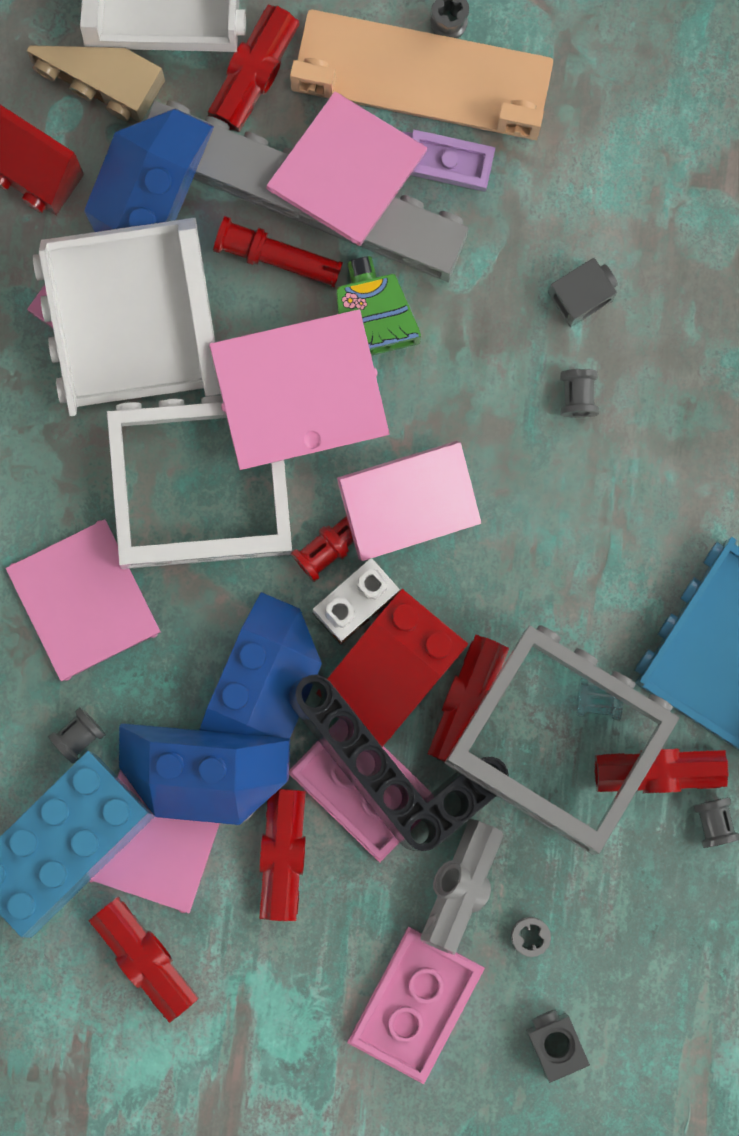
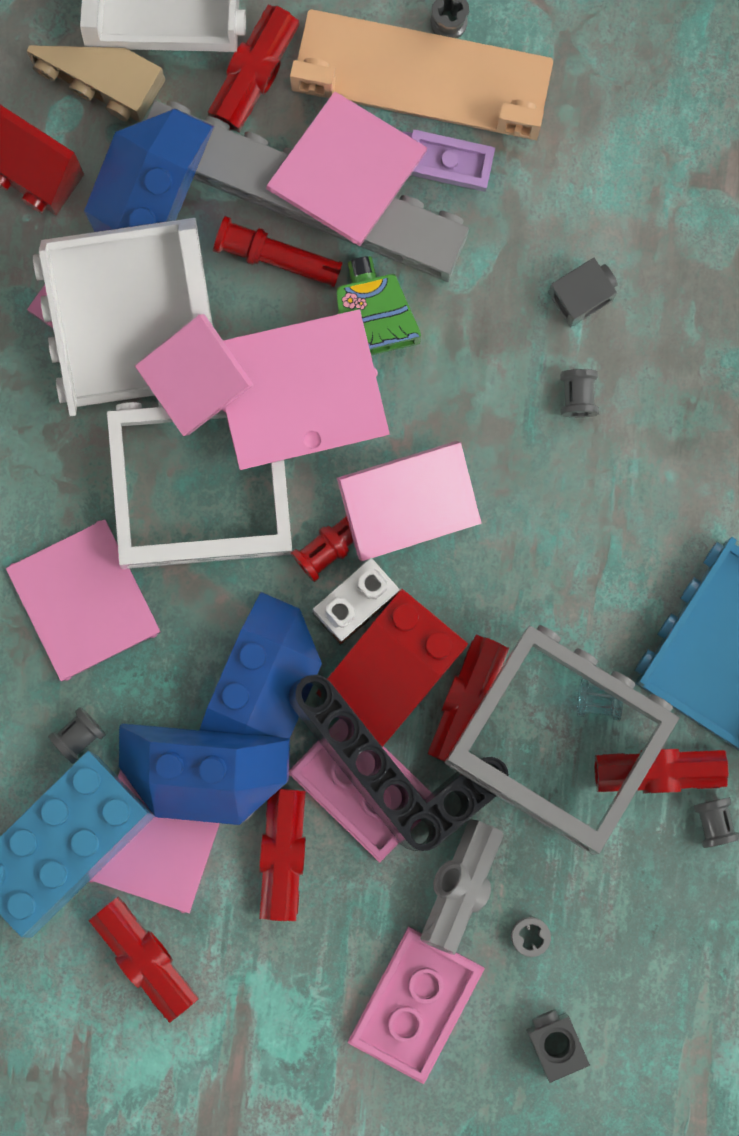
none -> bright pink tile [135,314,253,436]

